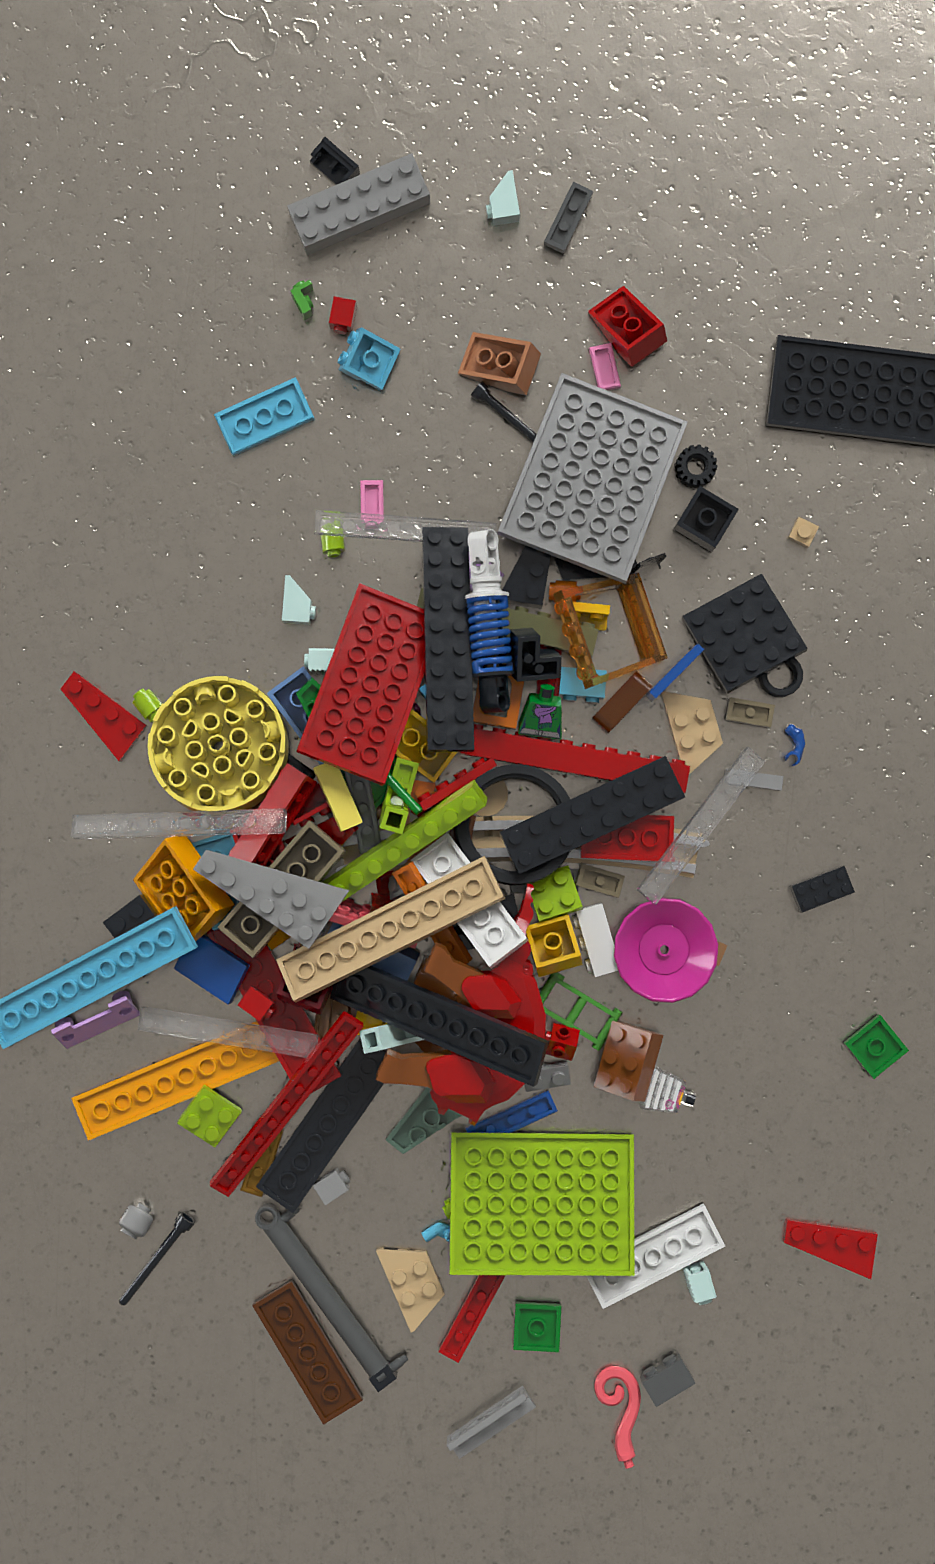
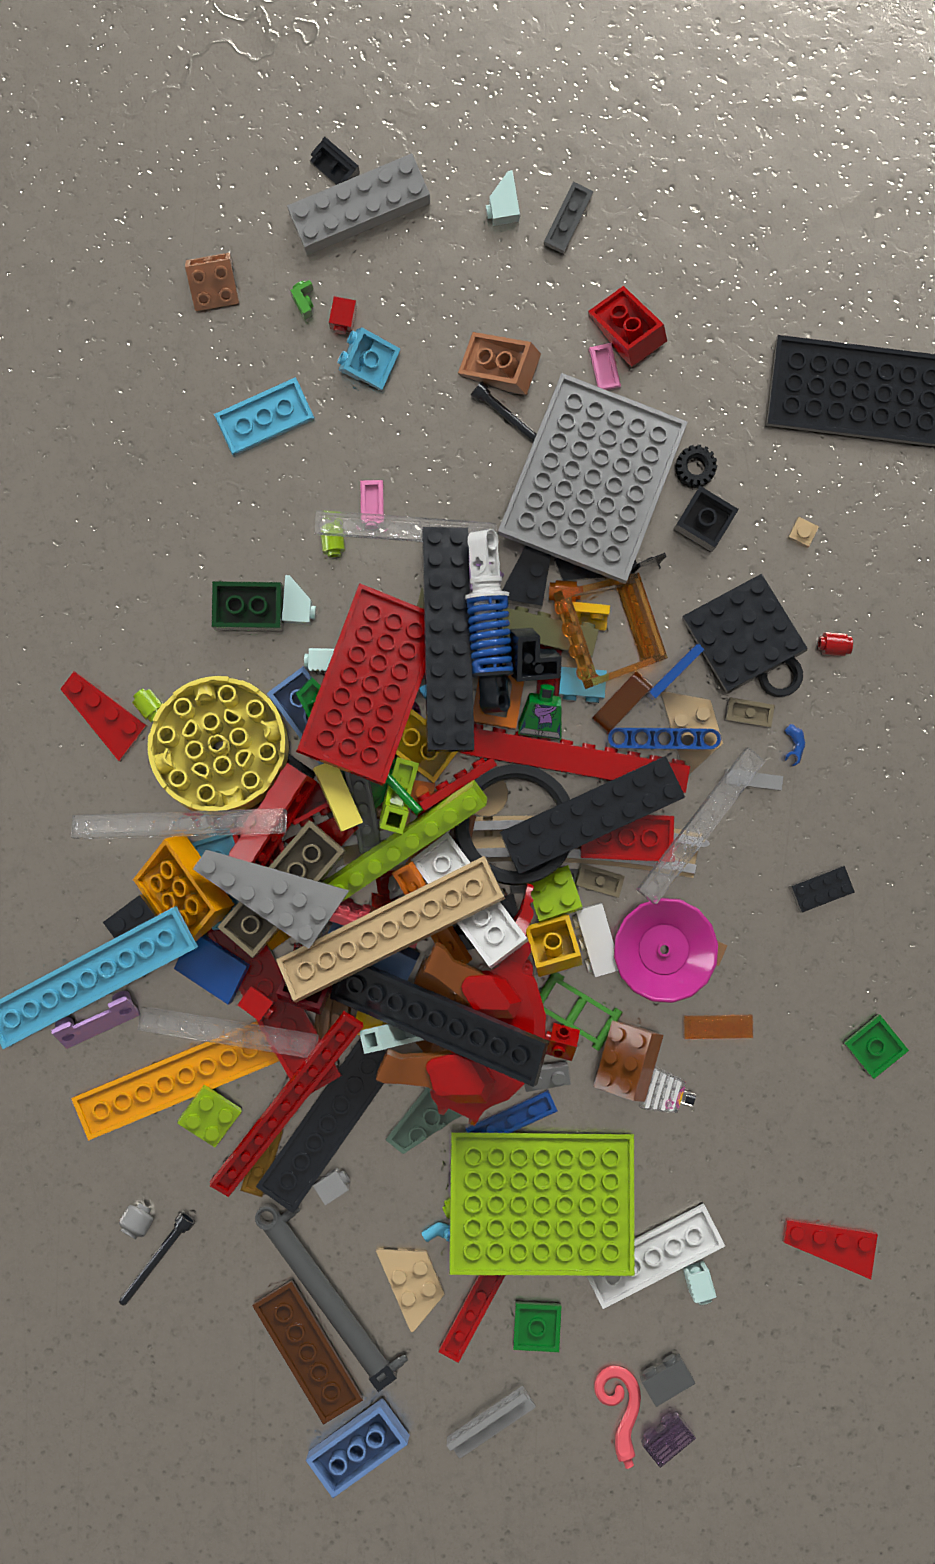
none -> nougat bracket [185,252,239,311]
none -> dark green brick [211,581,284,631]
none -> medium blue brick [306,1398,410,1498]
none -> blue beam [608,728,722,749]
none -> clear purple brick [641,1411,696,1468]
none -> clear orange plate [683,1014,753,1039]
none -> red brick [818,632,853,656]

